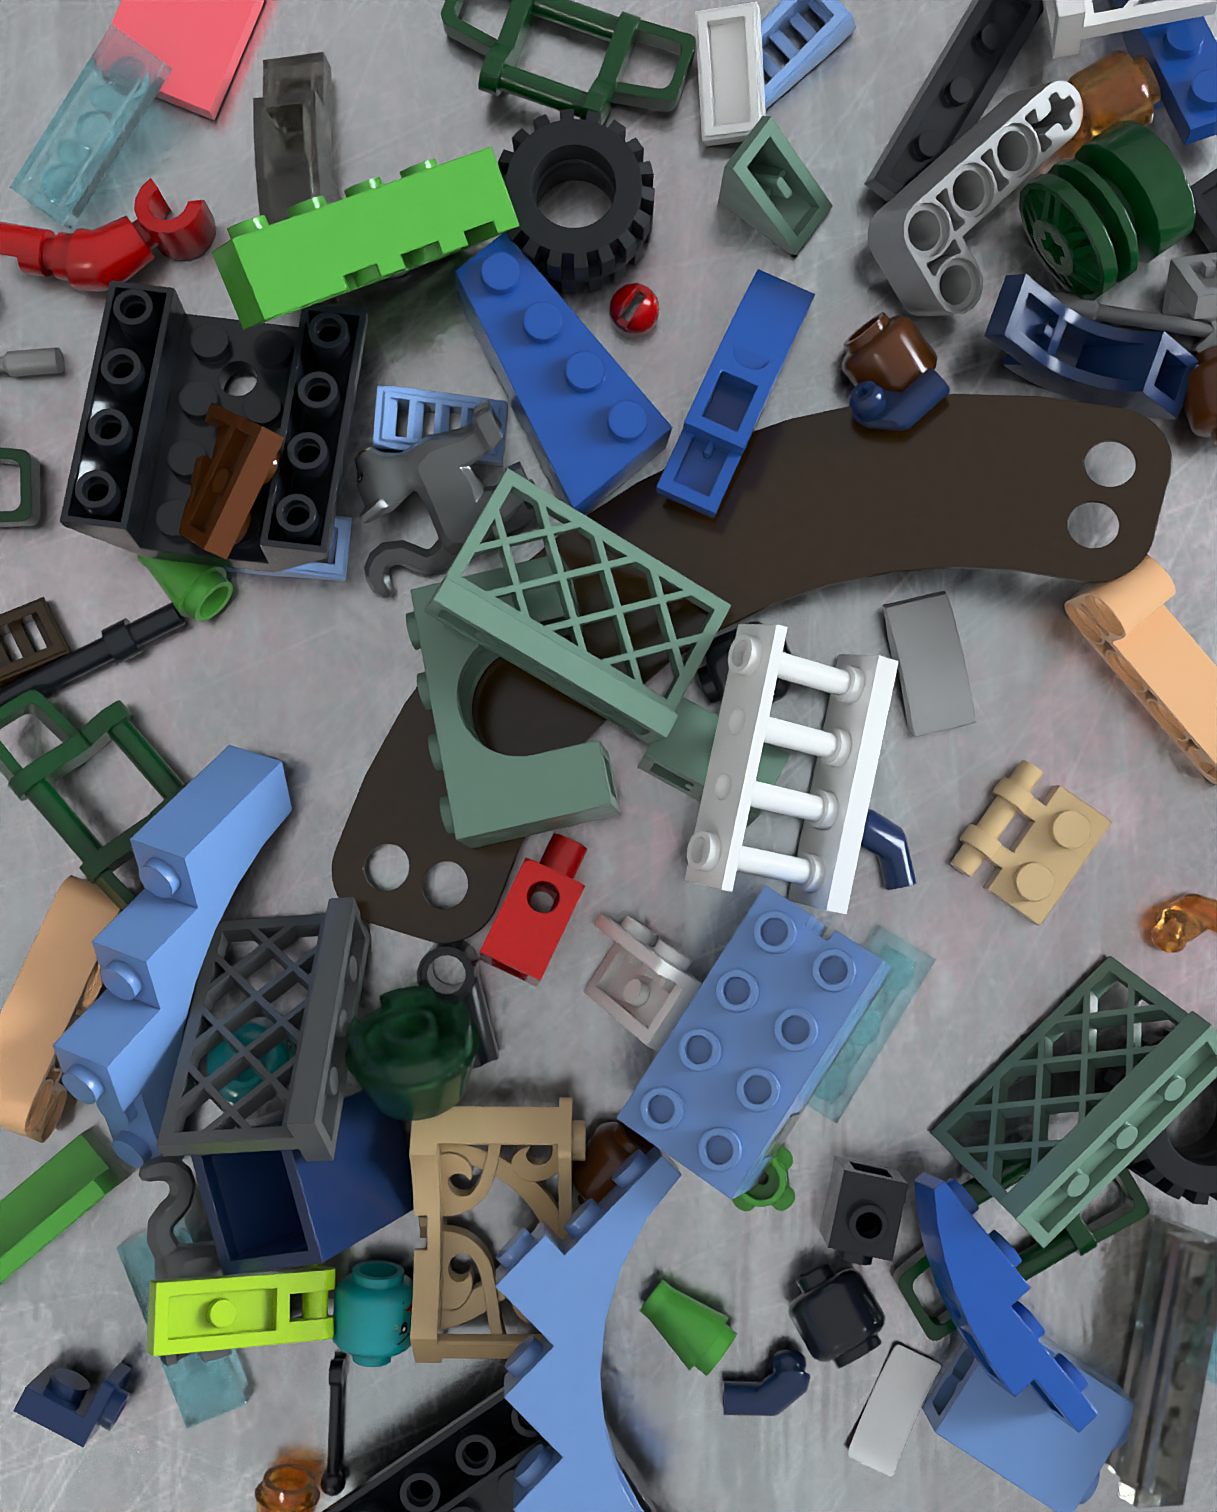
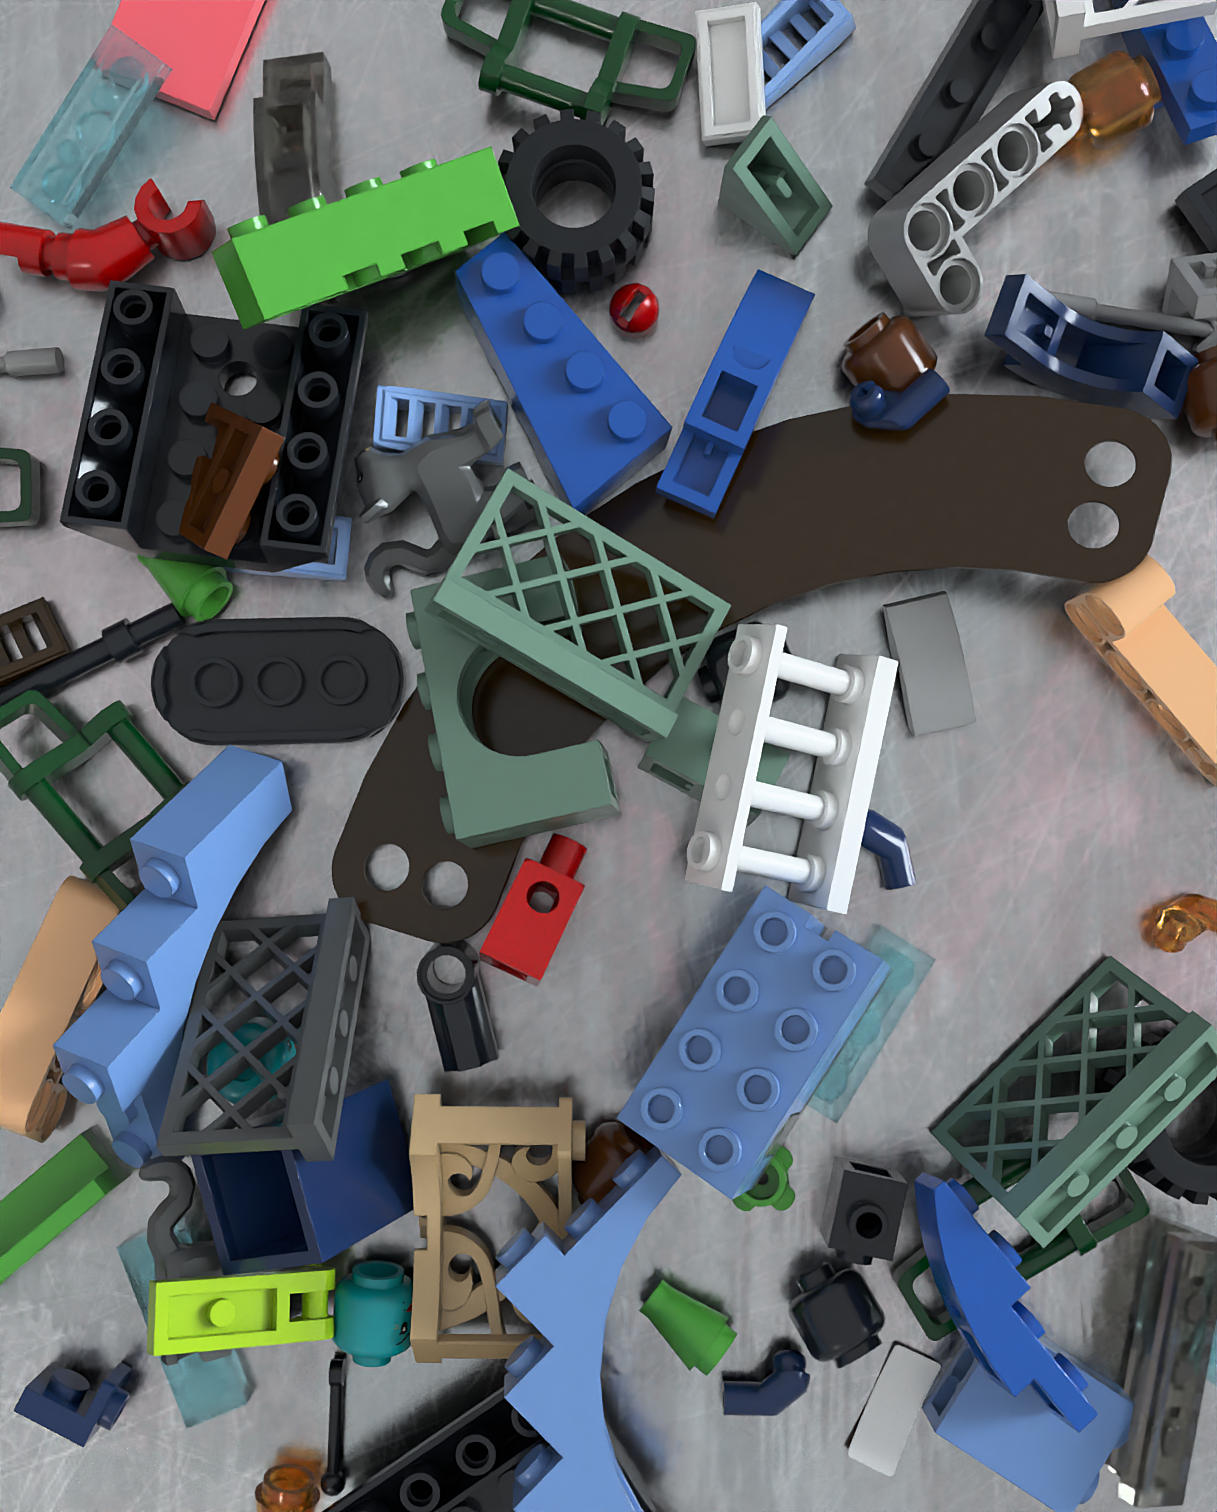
clear green cone [345,986,480,1121] -> none
white bracket [584,913,702,1052] -> none
tan plate [950,760,1112,926] -> none
dark green wheel [1019,120,1196,301] -> none
none -> black tile [151,617,406,746]

